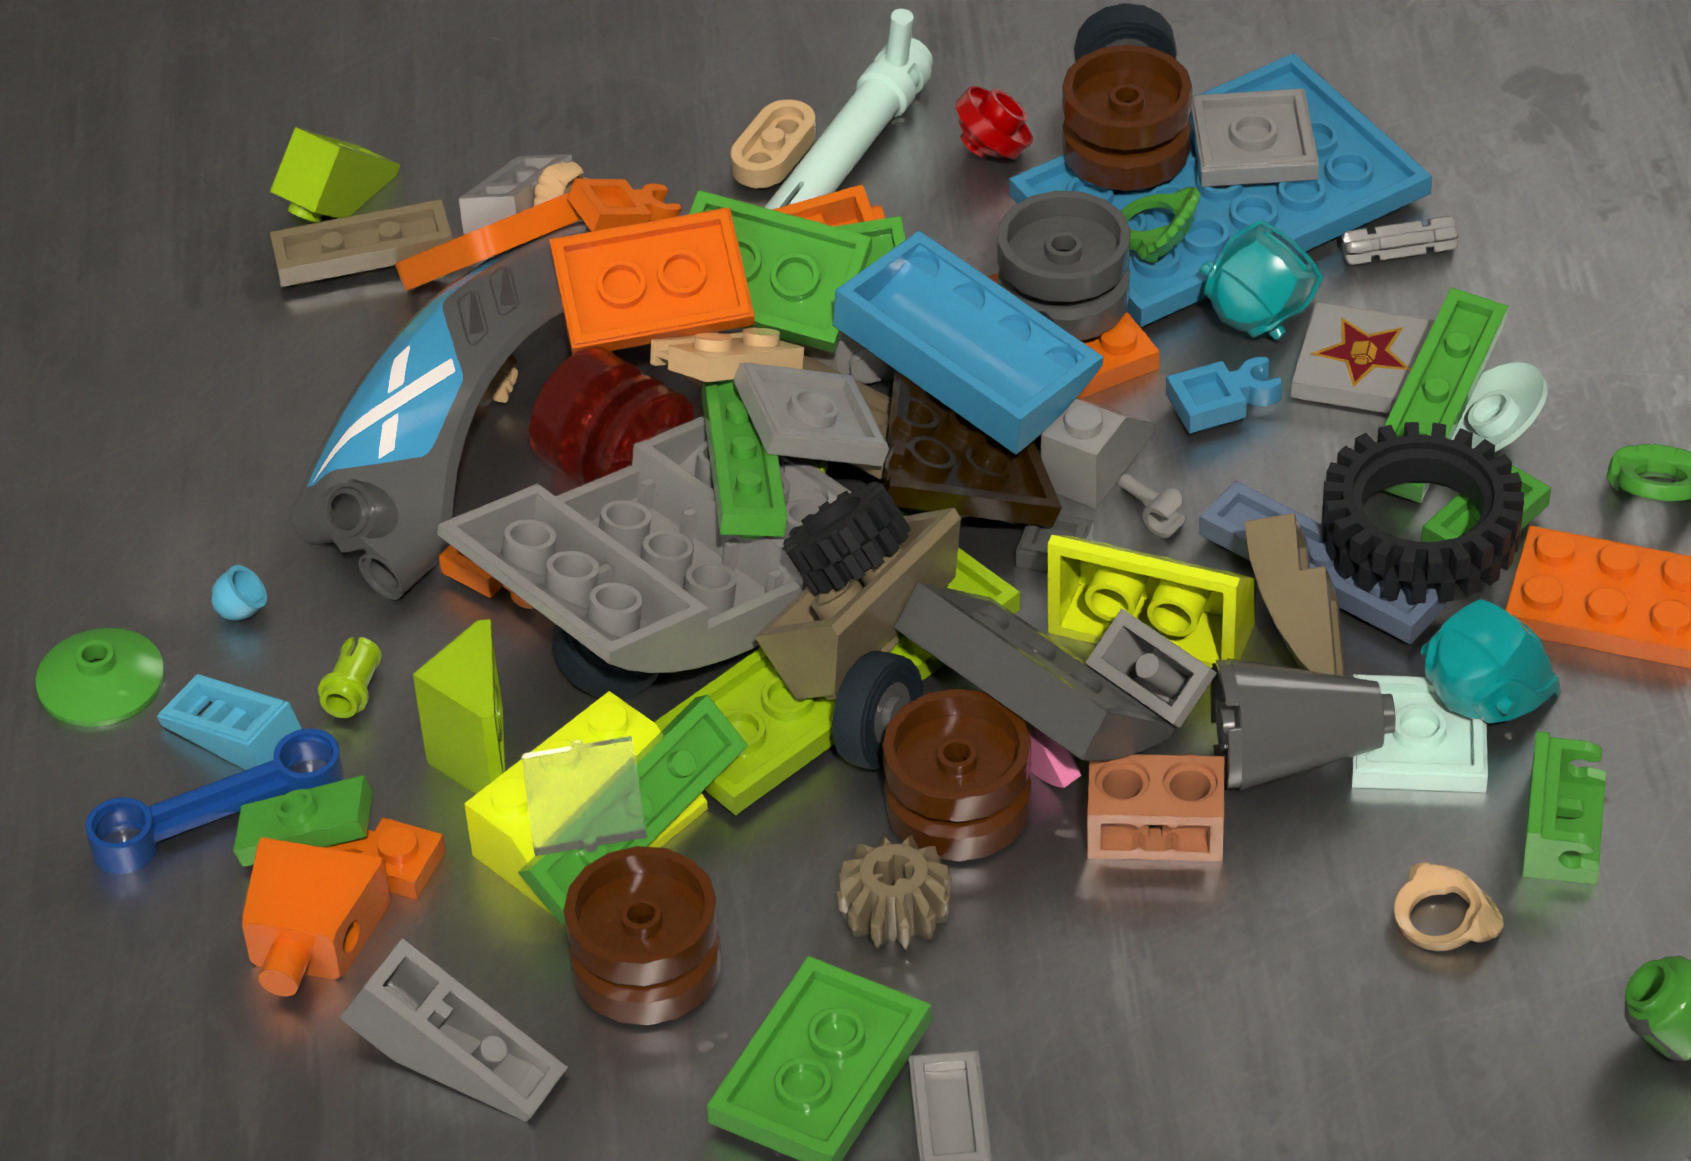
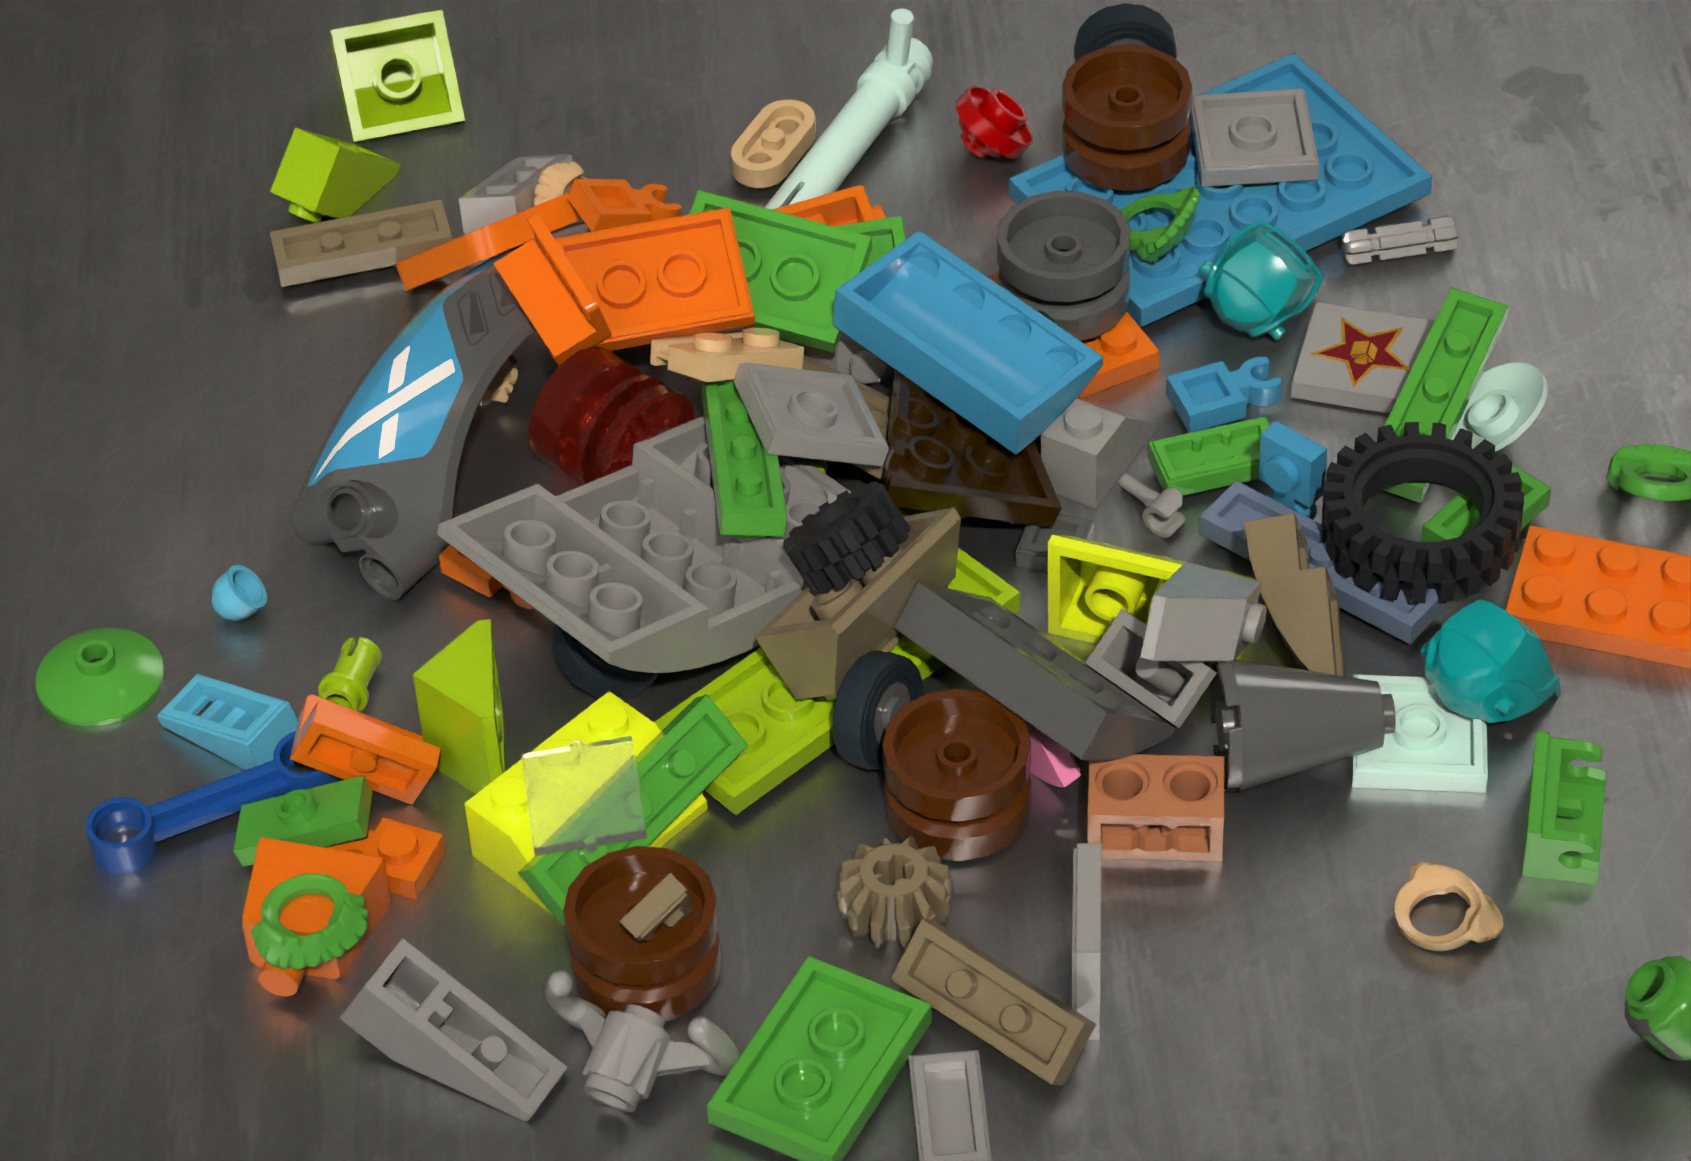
none -> bright green piece [251,873,368,970]
none -> orange panel [290,694,441,805]
none -> lime slope [329,9,465,143]
none -> orange panel [493,213,612,367]
none -> light grey piece [543,971,740,1112]
none -> dark tan tile [619,873,694,941]
none -> dark tan plate [890,919,1096,1086]
none -> light grey tile [1072,843,1102,1041]
none -> light grey slope [1140,562,1267,661]
none -> bright green plate [1148,416,1271,496]
none -> dark azure plate [1259,421,1327,520]

